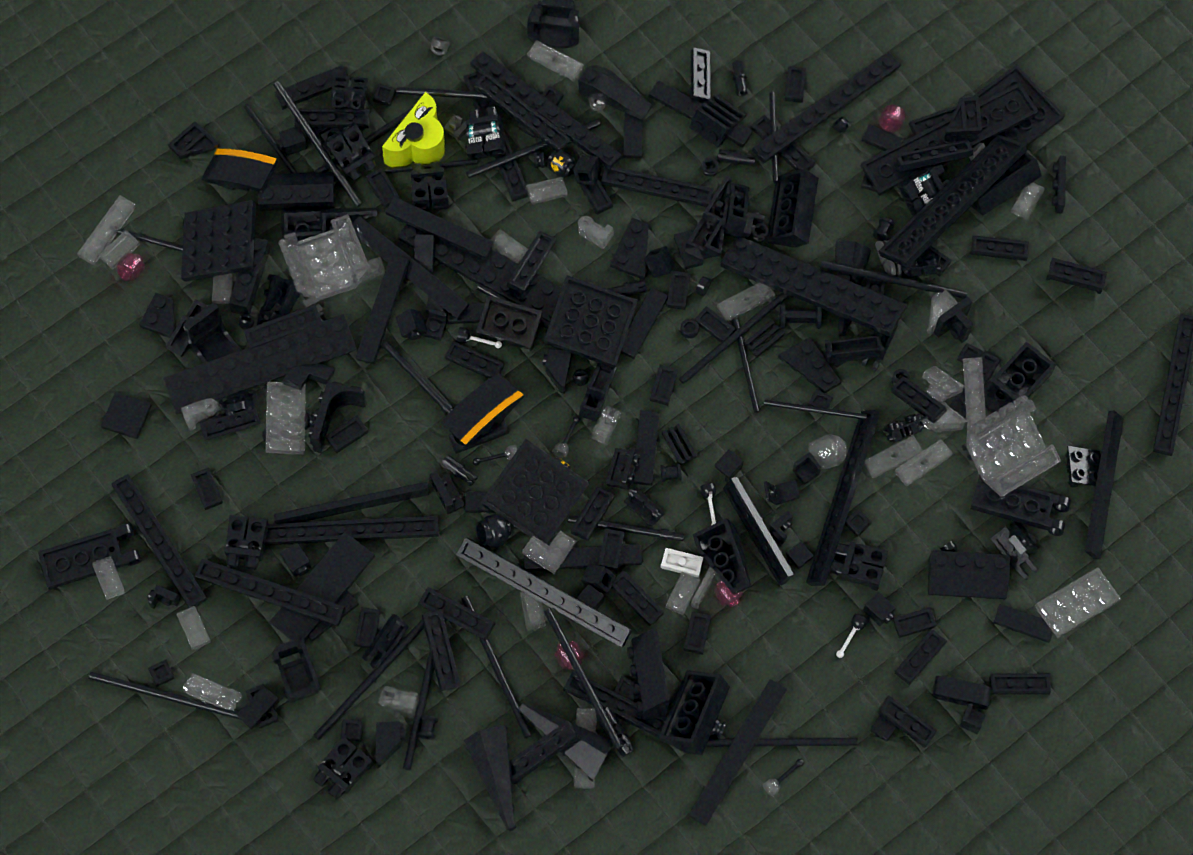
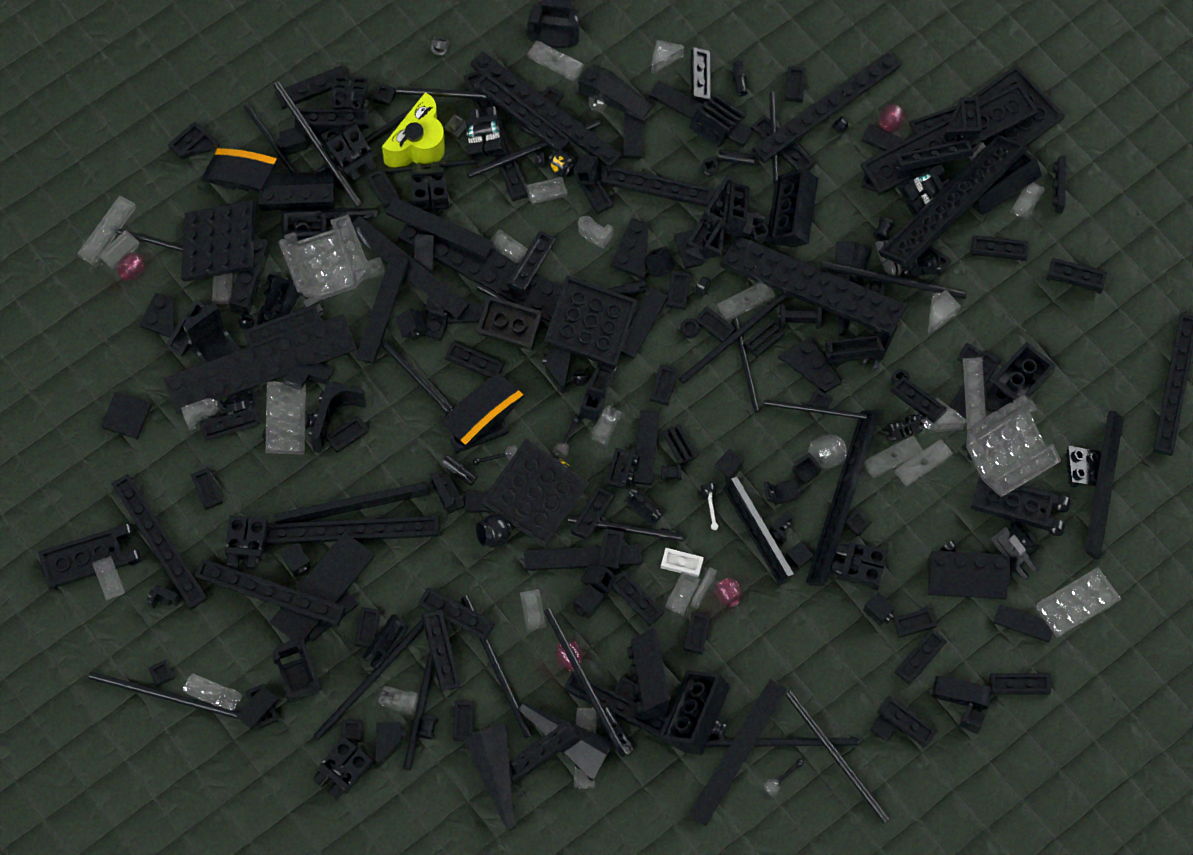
clear plate [177,606,211,650] -> none
hinge [456,327,502,348] -> none
black plate [457,538,632,647] -> none
clear plate [522,531,576,574] -> none
black wedge [692,518,752,595] -> none
hinge [836,613,868,658] -> none
clear plate [922,366,964,402] -> none
black bracket [934,296,973,343] -> none
none -> black tile [453,701,475,742]
none -> clear slope [651,40,684,74]
none -> black piece [785,691,890,823]

